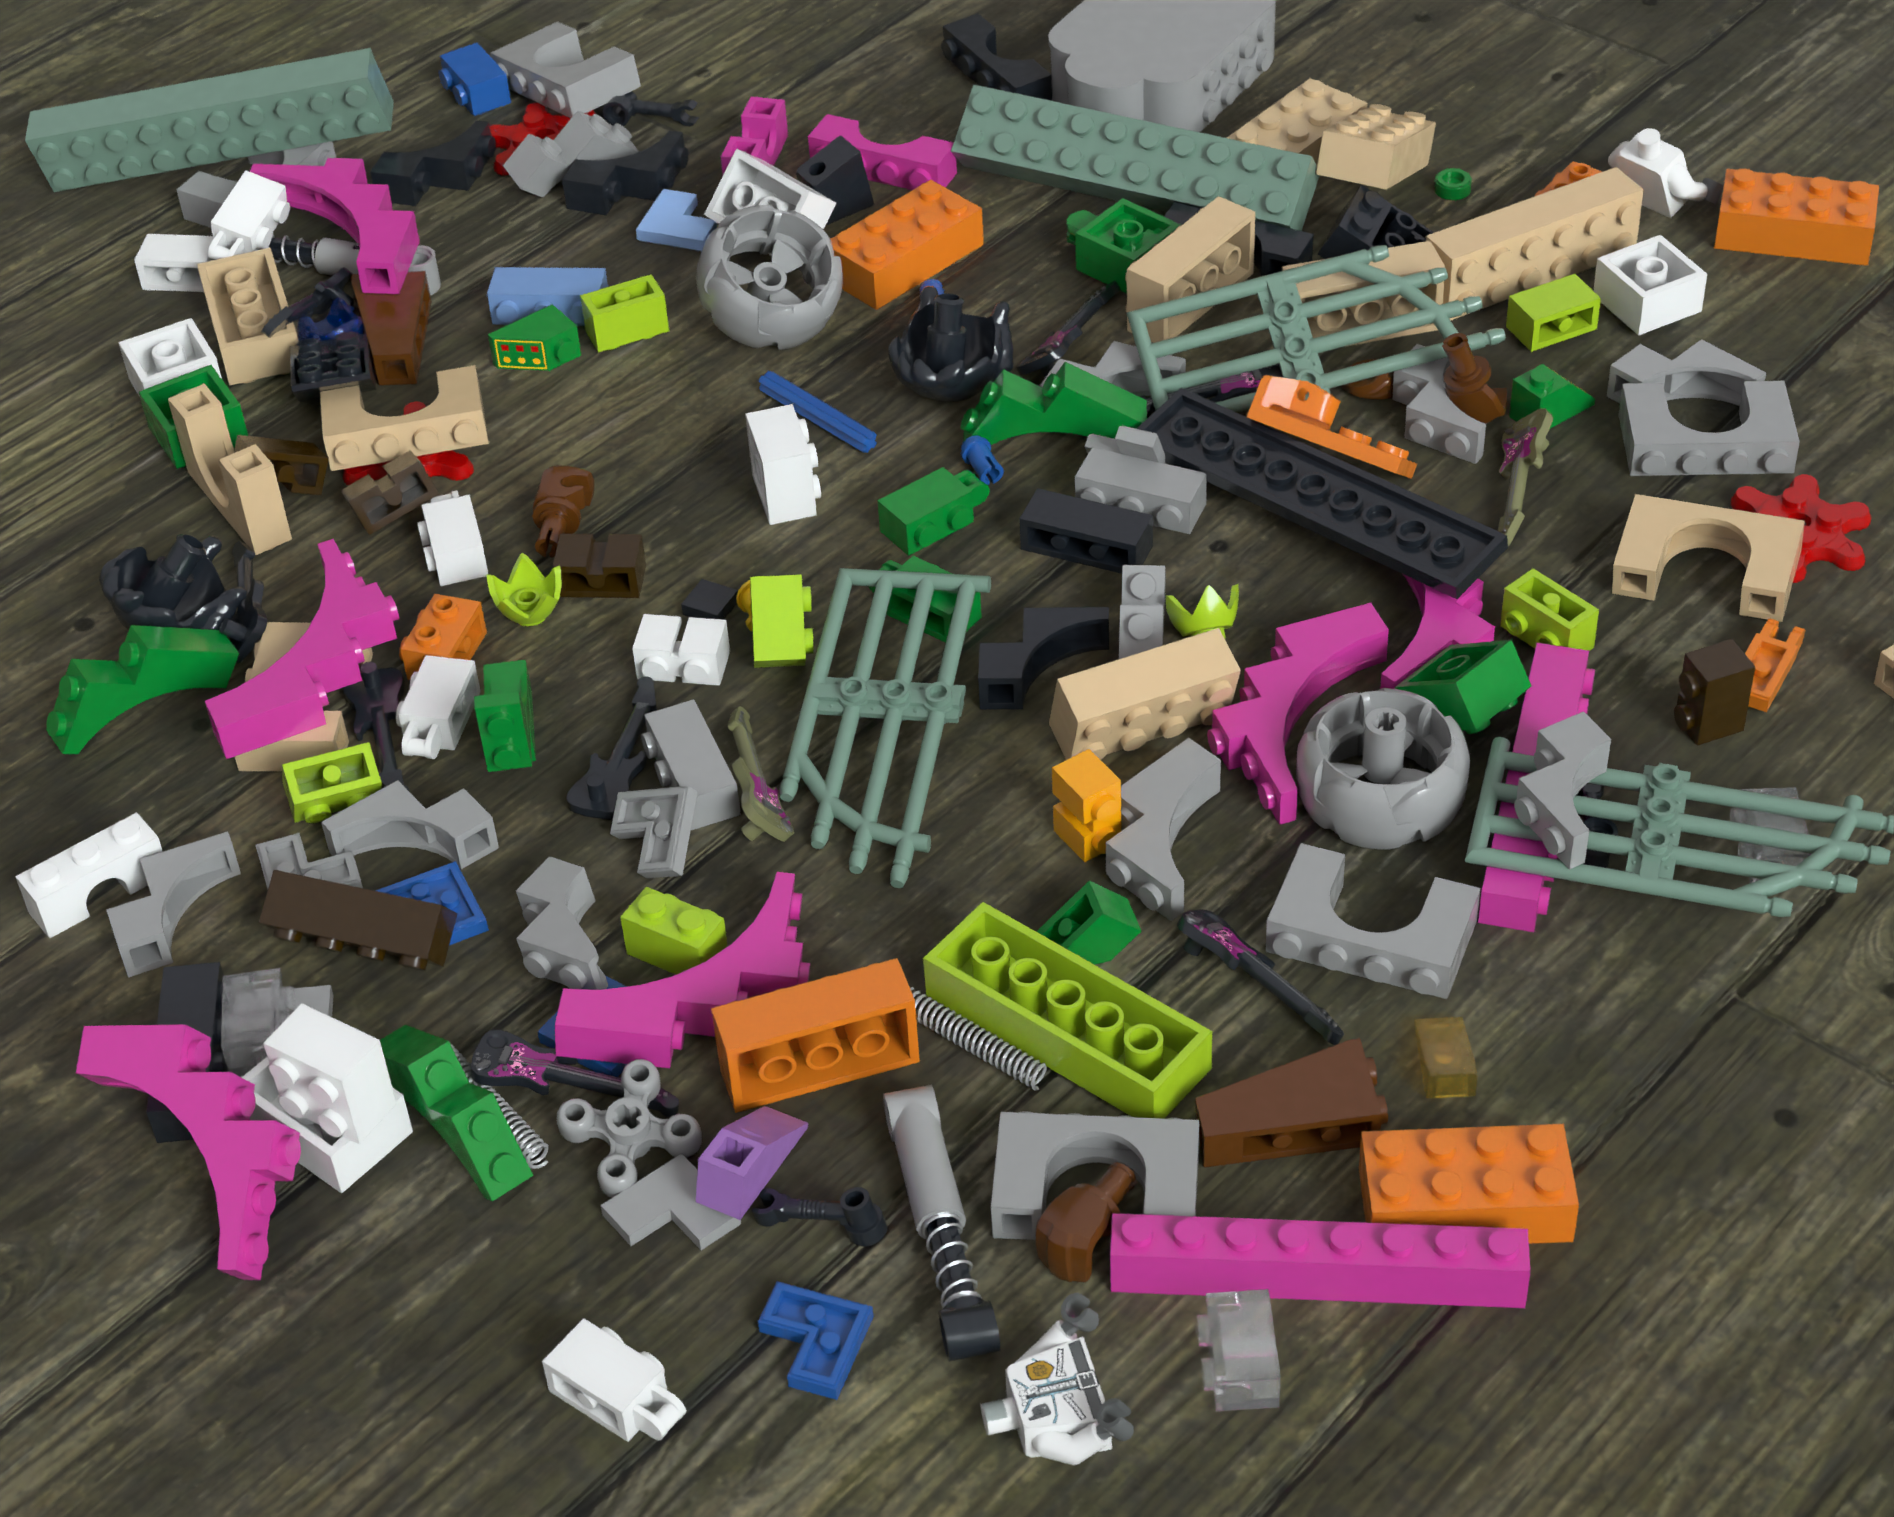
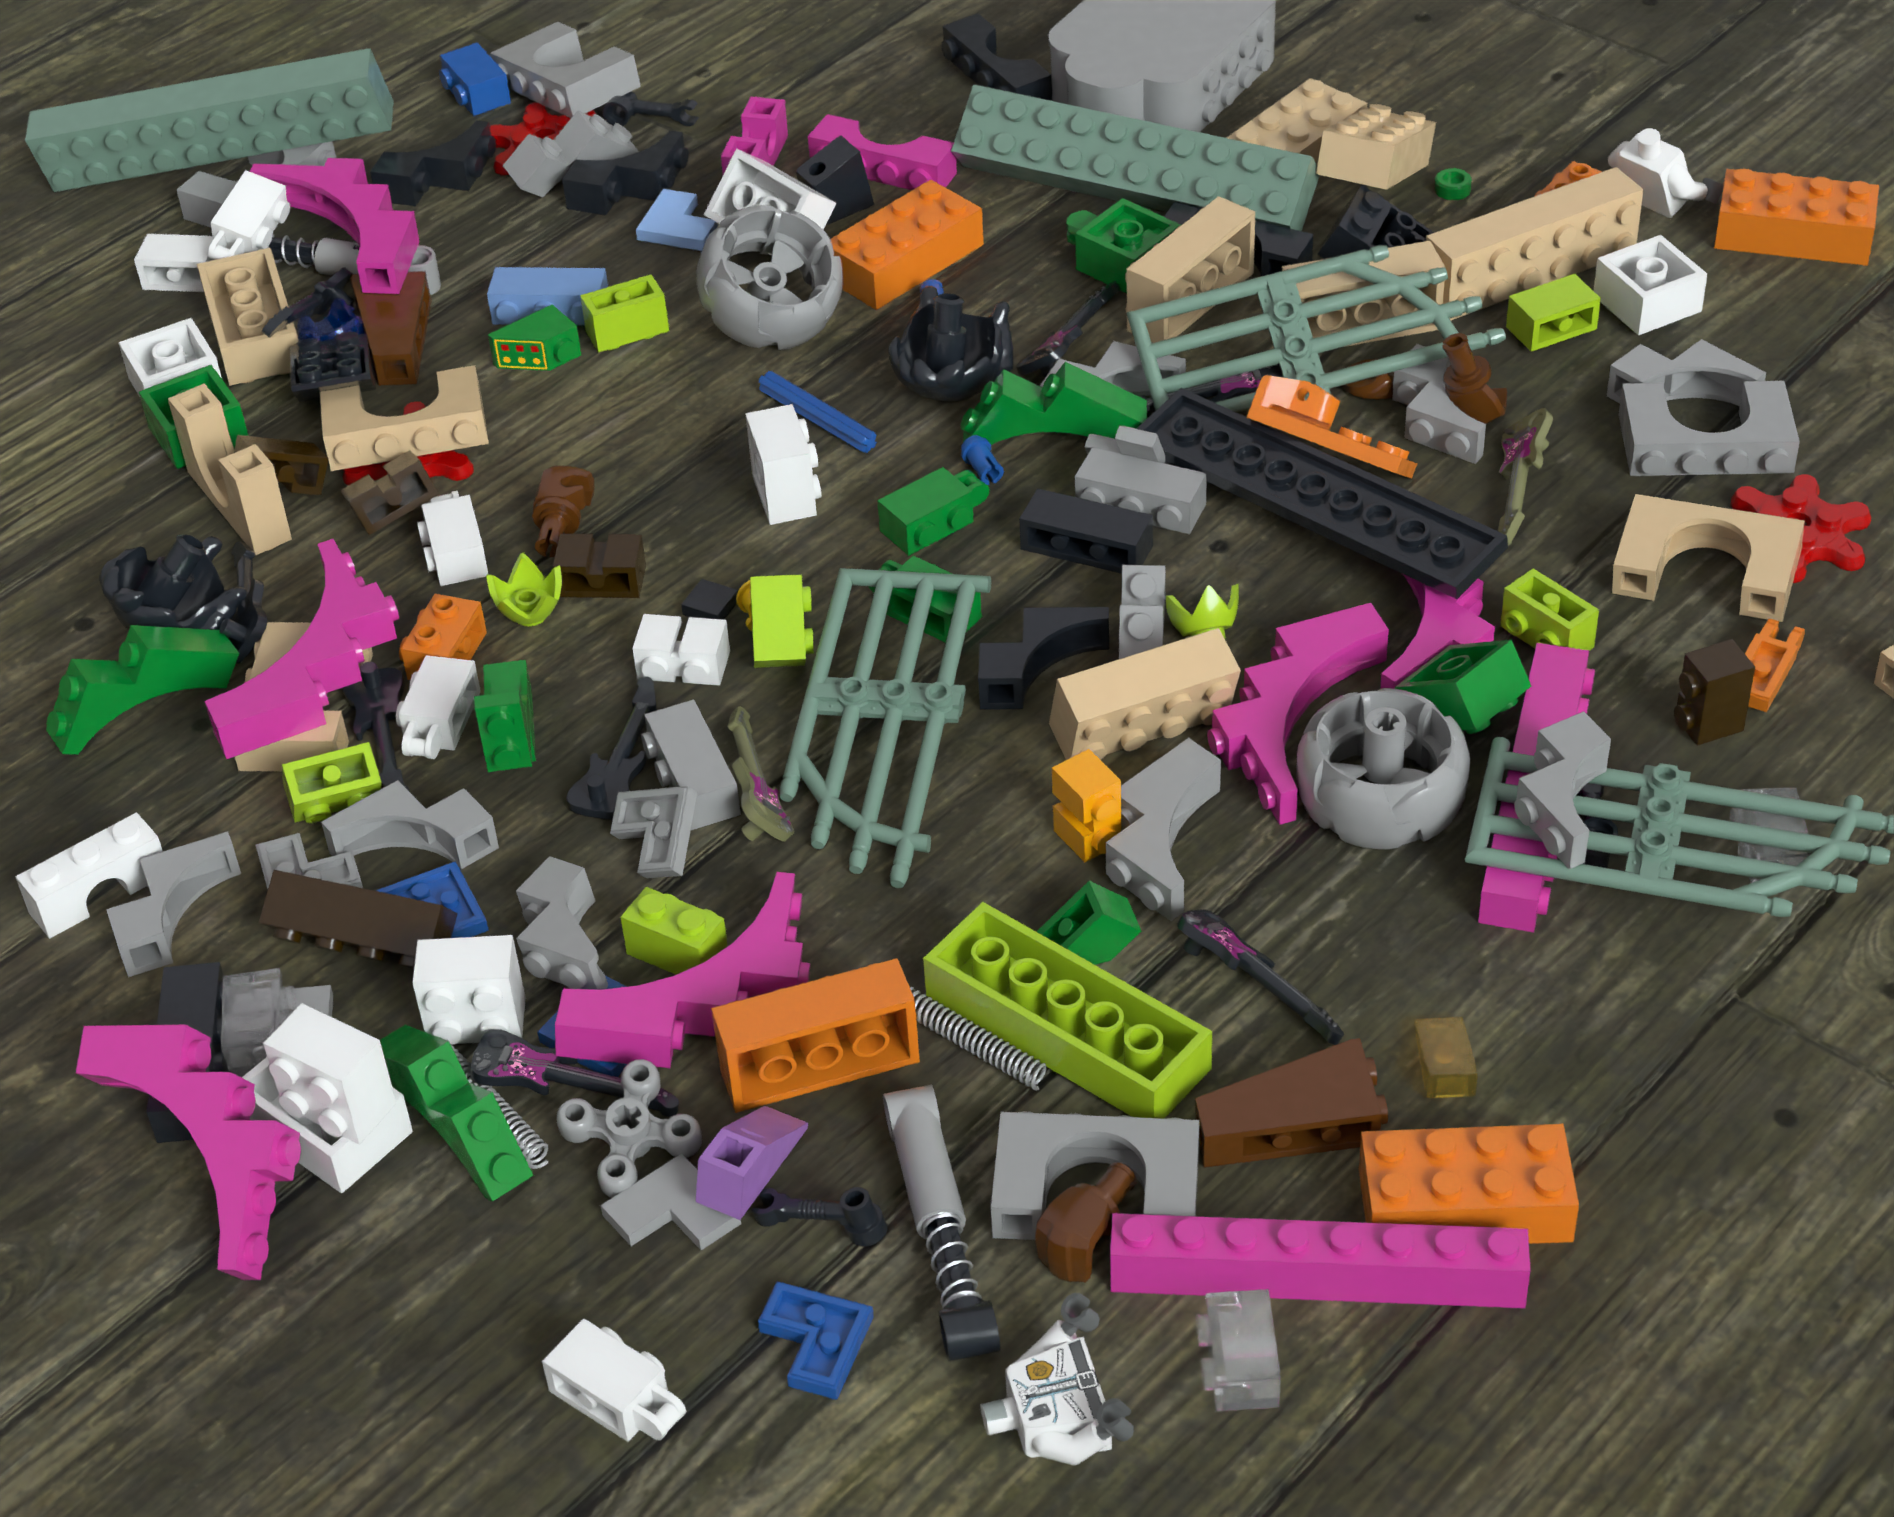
light grey arch [1266,843,1481,999] -> none
green slope [1509,364,1595,429] -> none
none -> white brick [413,935,526,1045]

